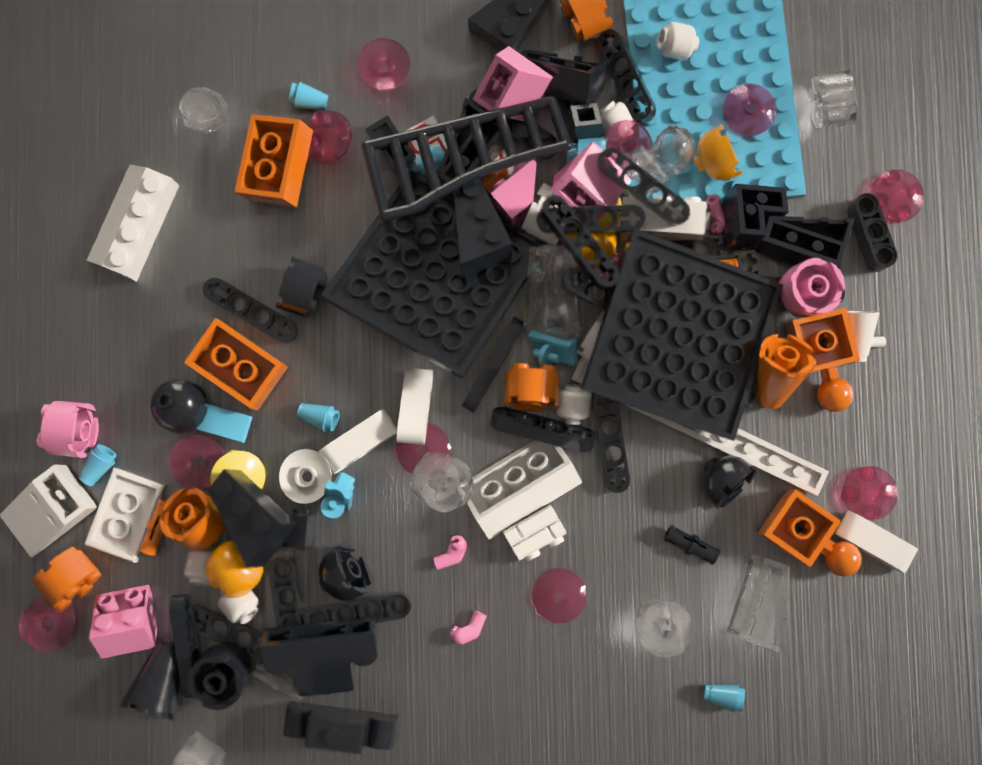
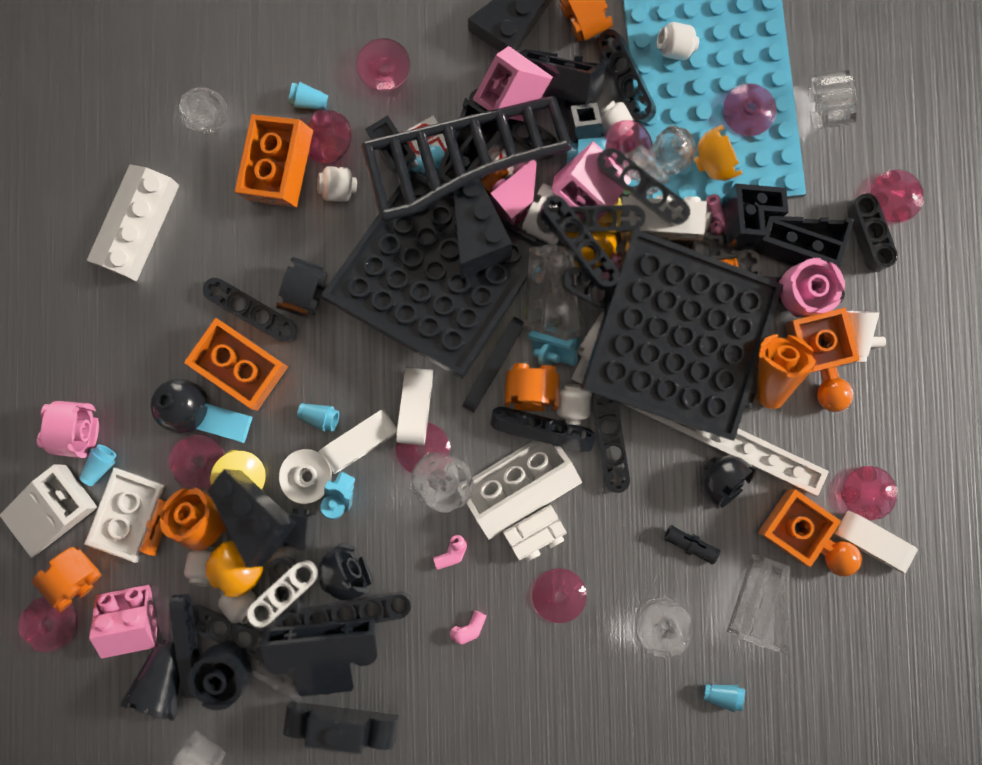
none -> white beam [247,561,319,627]
none -> white head [317,166,357,202]

